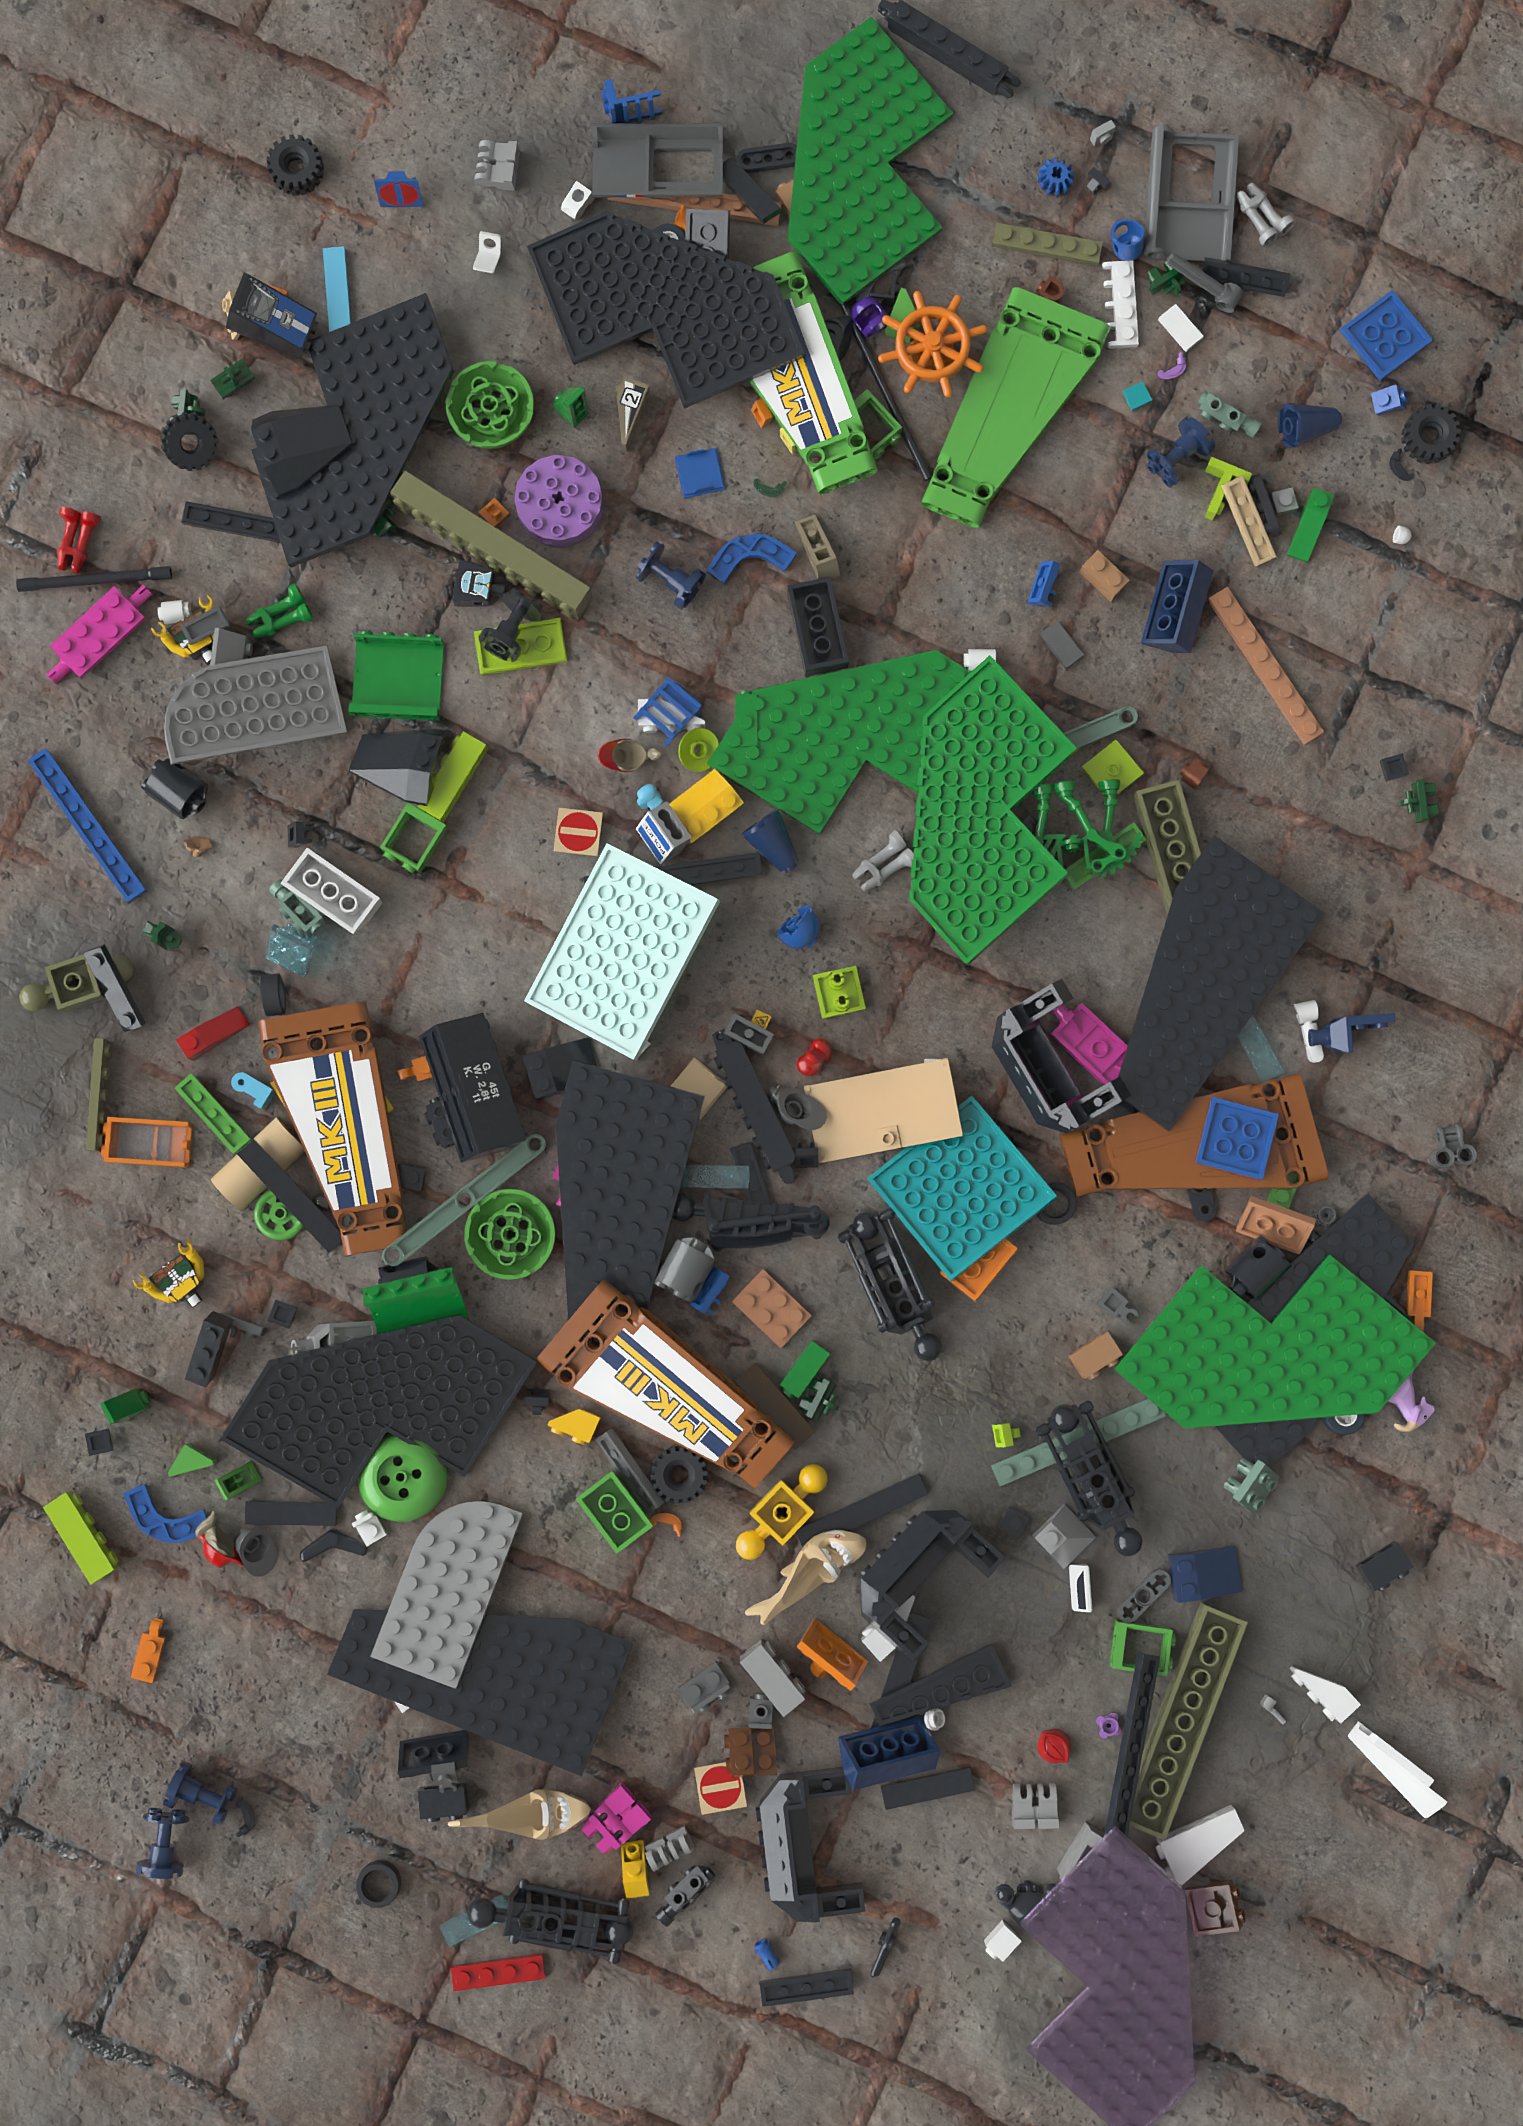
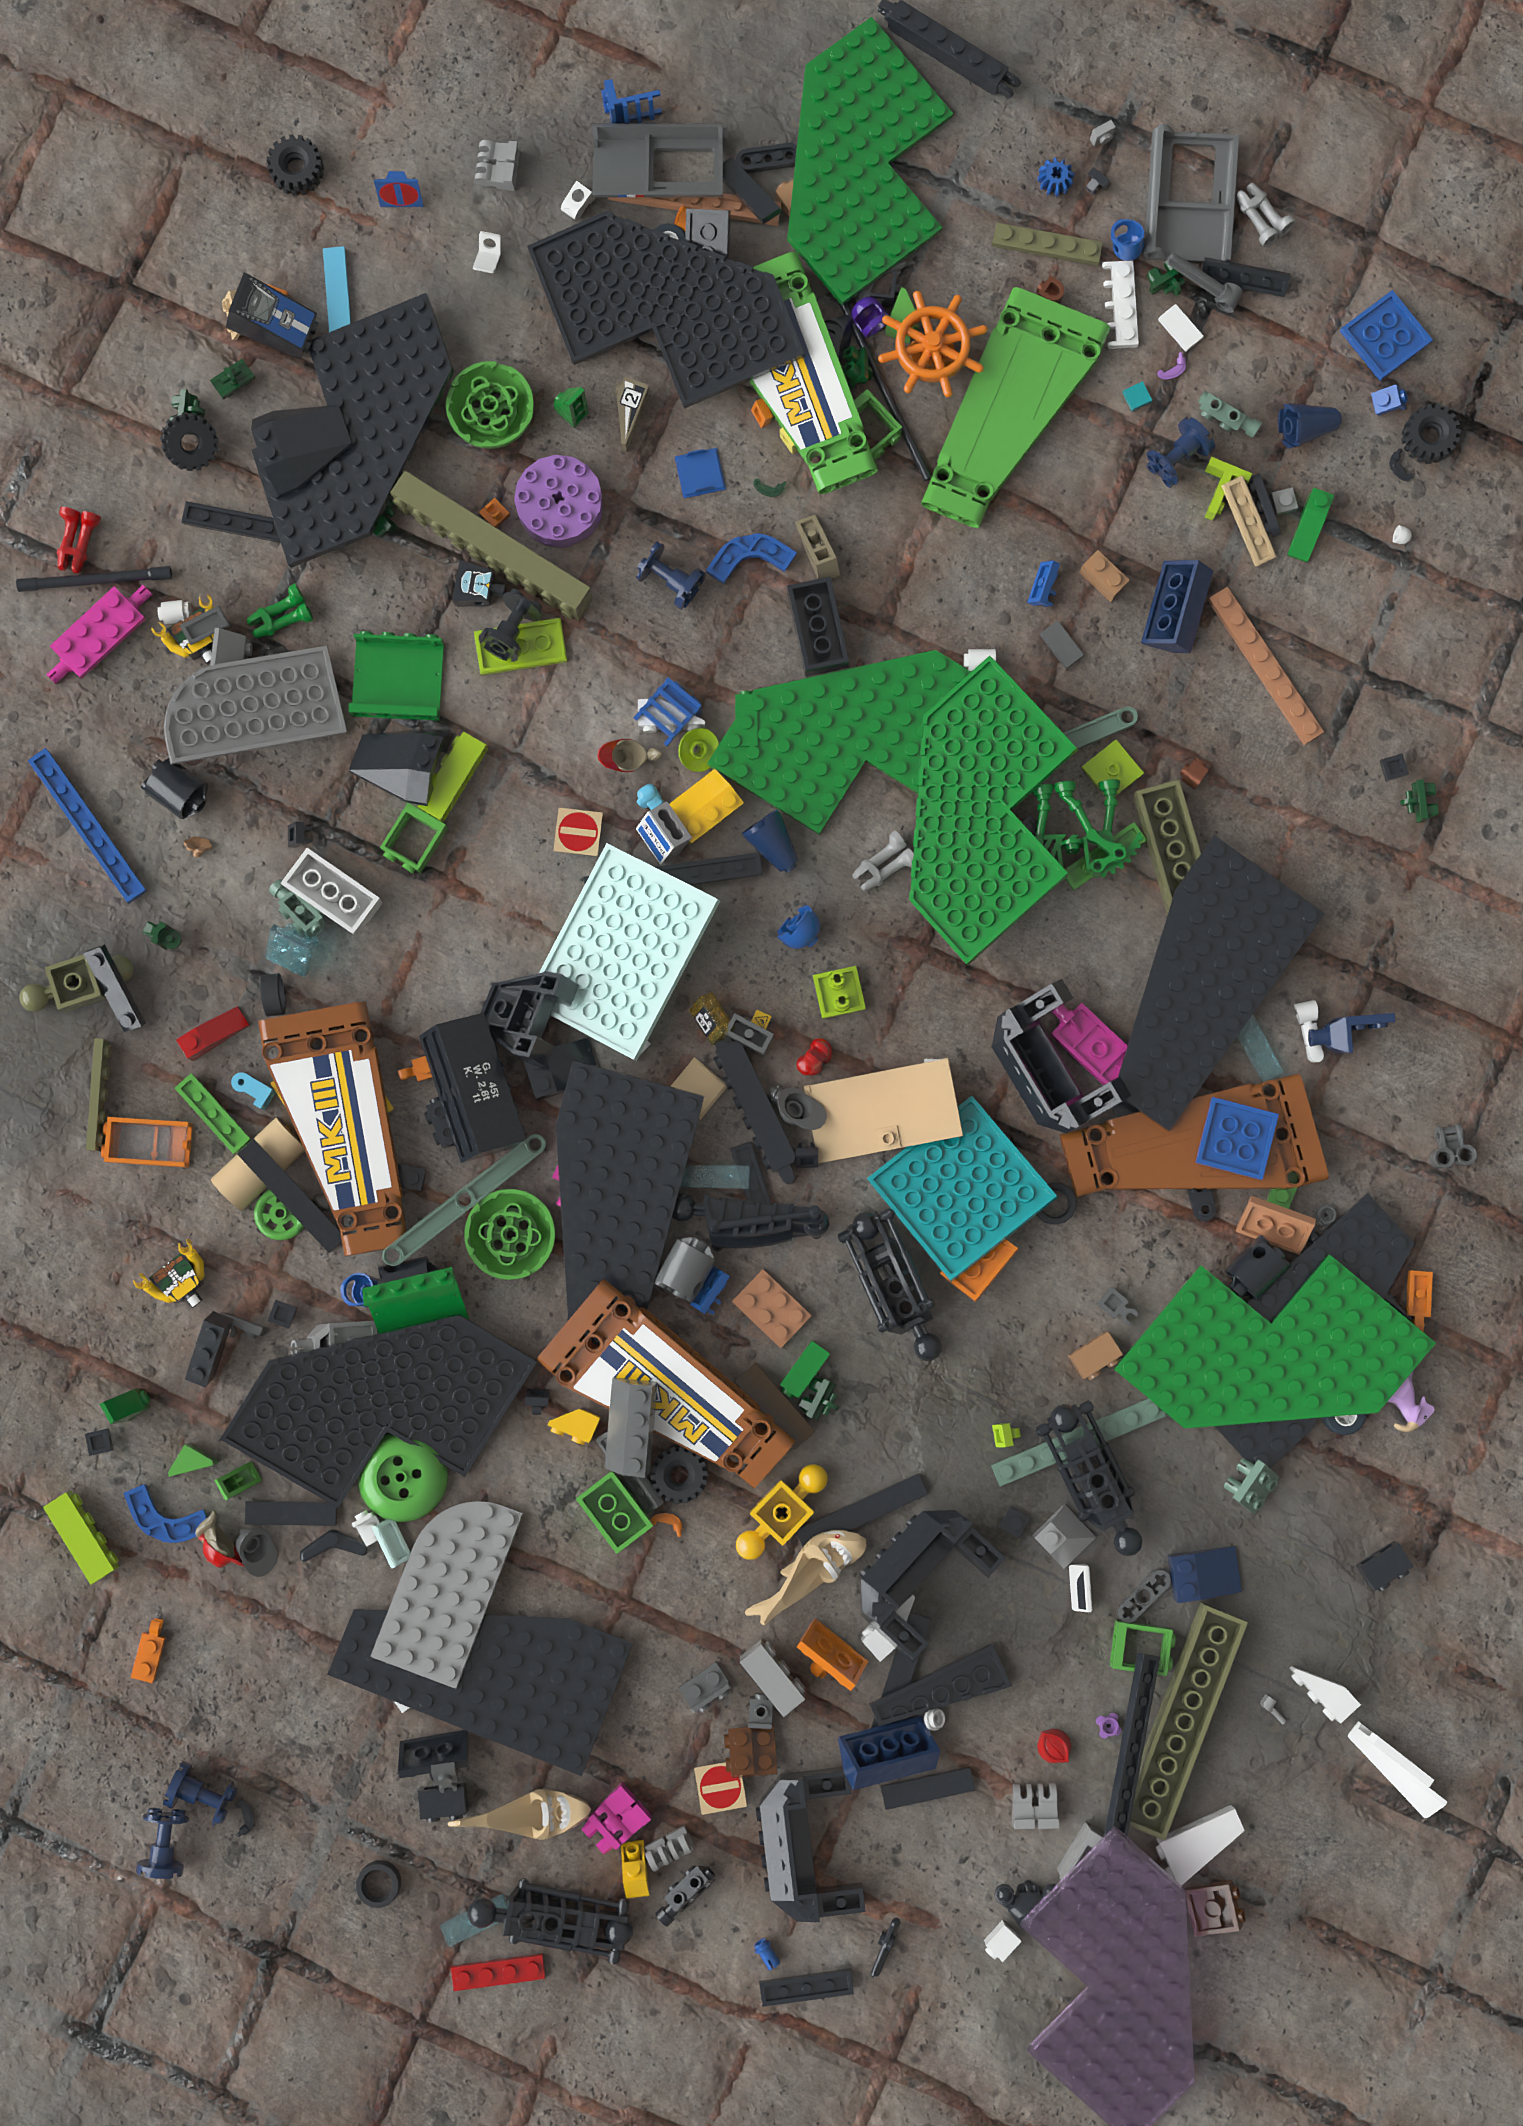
none -> blue helmet [340,1273,378,1307]
none -> light aqua tile [372,1519,410,1568]
none -> black wedge [481,972,579,1067]
none -> slope [605,1377,658,1478]
none -> clear yellow piece [689,992,735,1046]
none -> dark green hips [843,346,873,389]

